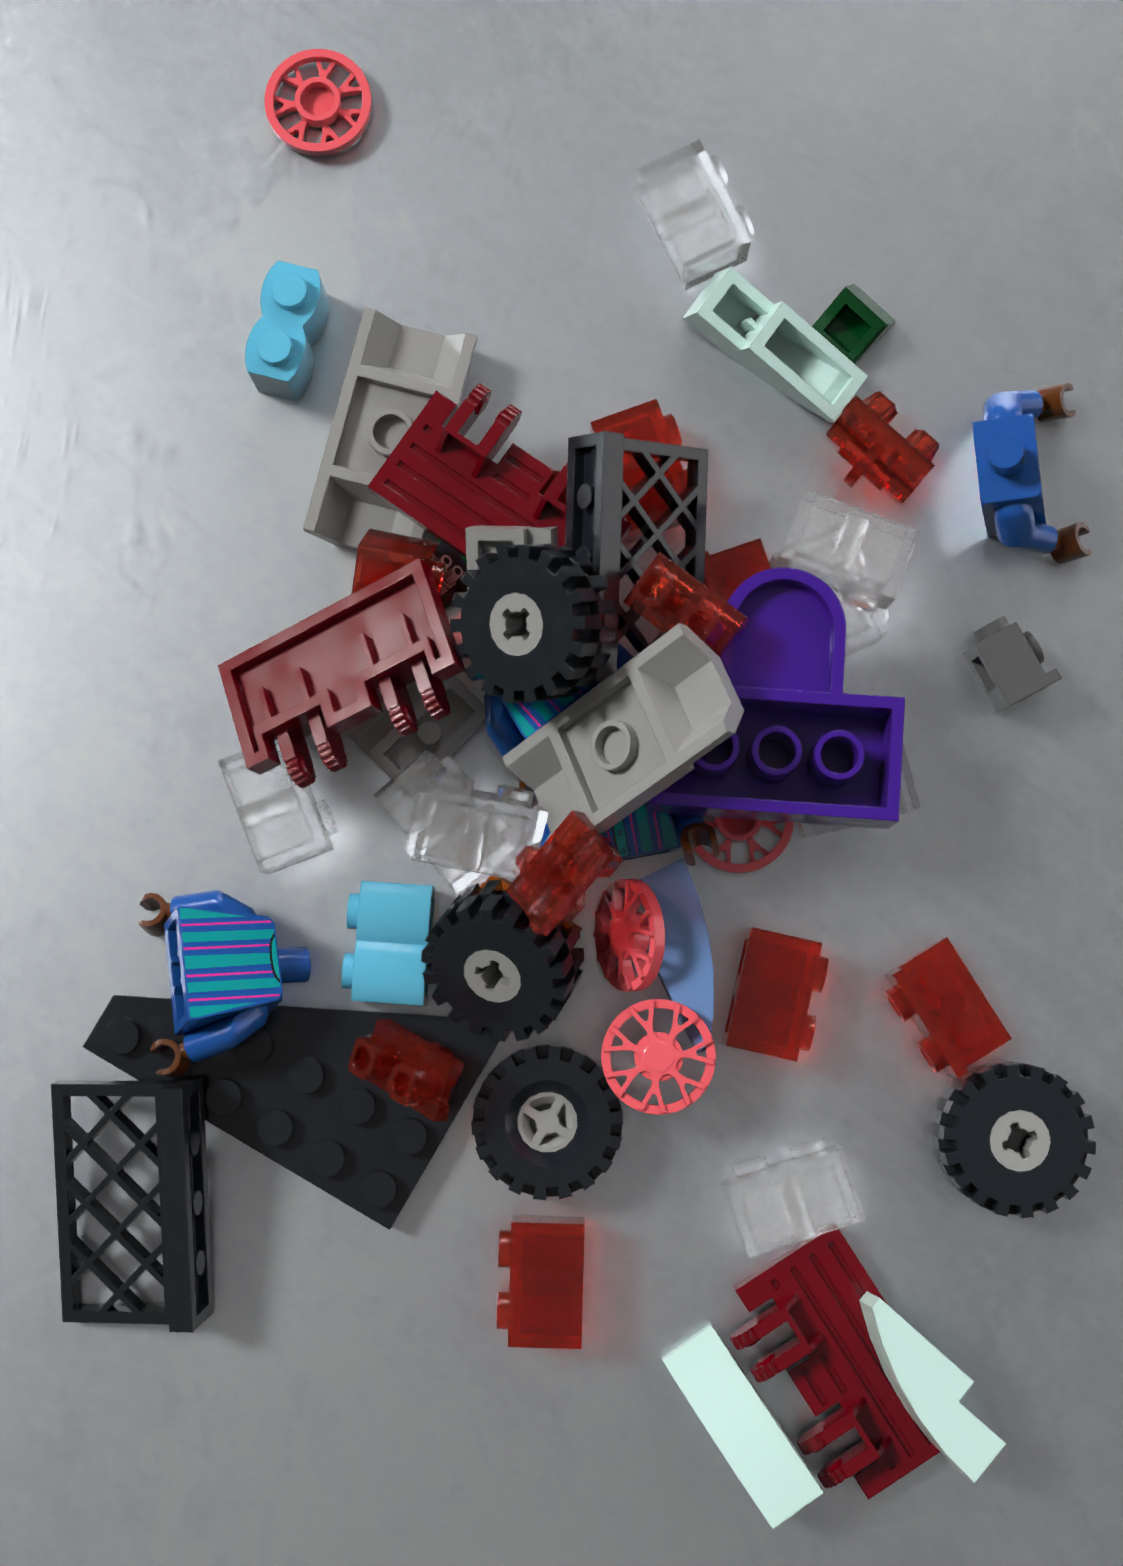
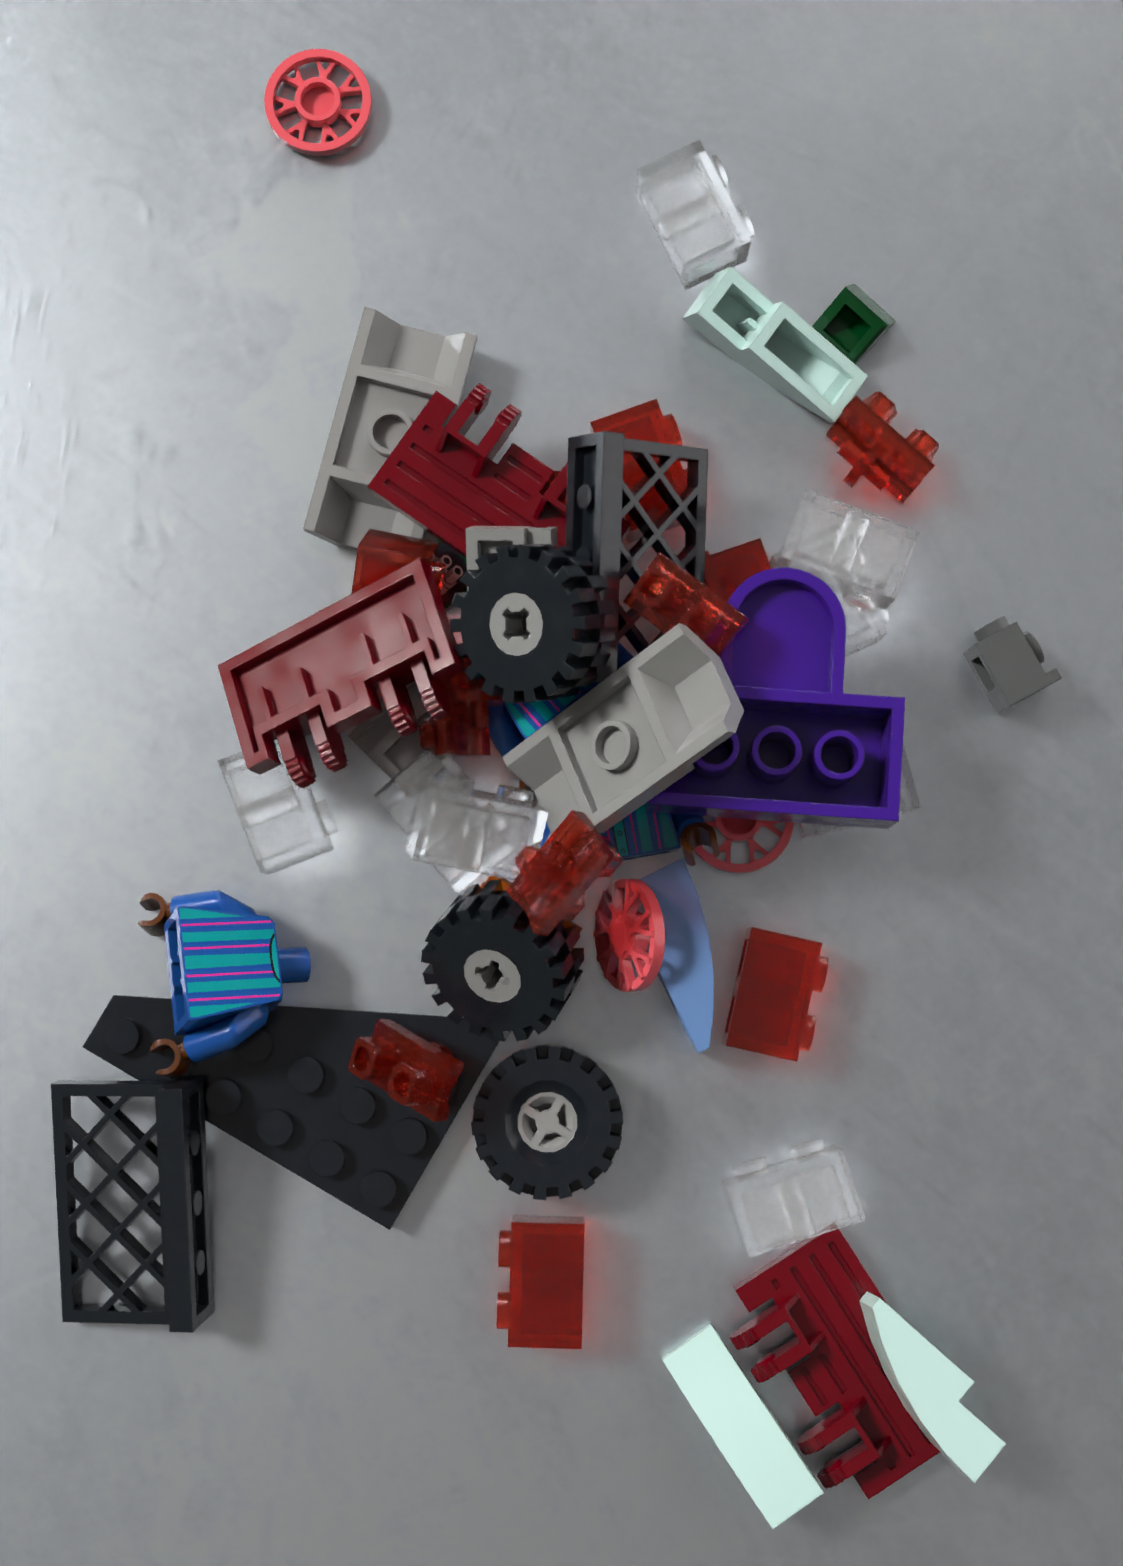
medium azure brick [245,260,329,402] -> none
medium azure brick [341,881,435,1006] -> none
coral wheel [601,999,716,1115] -> none
clear red bracket [884,937,1012,1078] -> none
black wheel [933,1061,1096,1218] -> none
blue torso [972,383,1092,564] -> none
none -> clear red hips [417,658,506,758]

